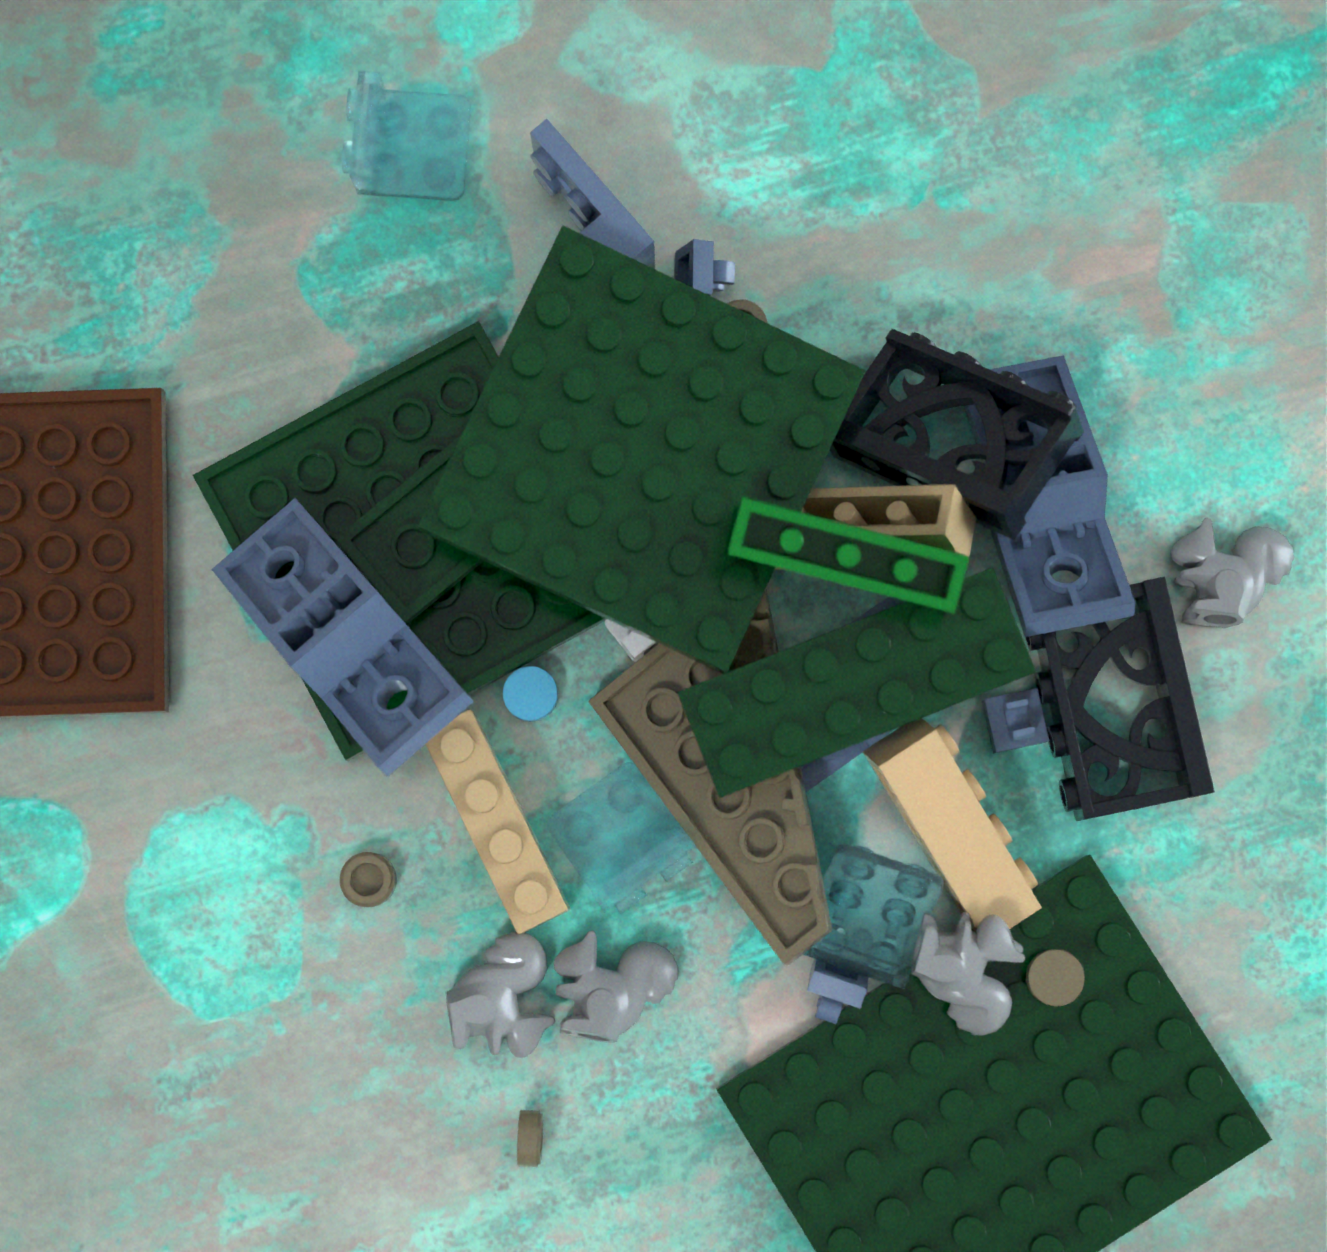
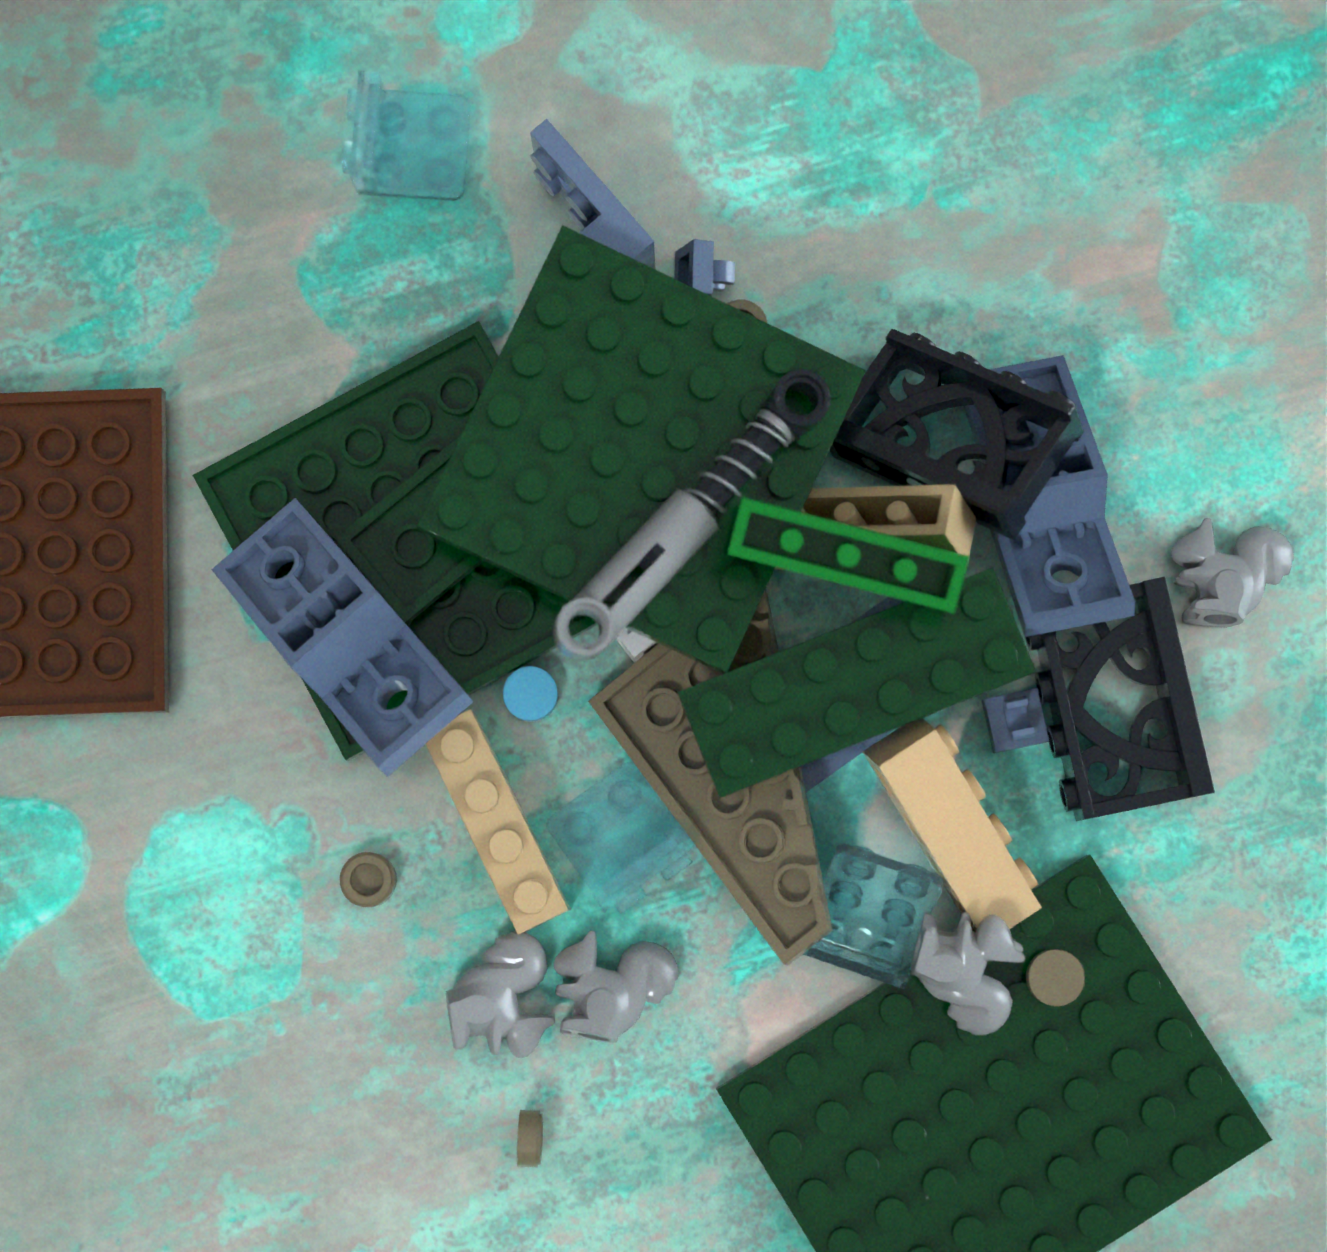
sand blue tile [807,951,869,1024] -> none
none -> piece [553,369,831,661]

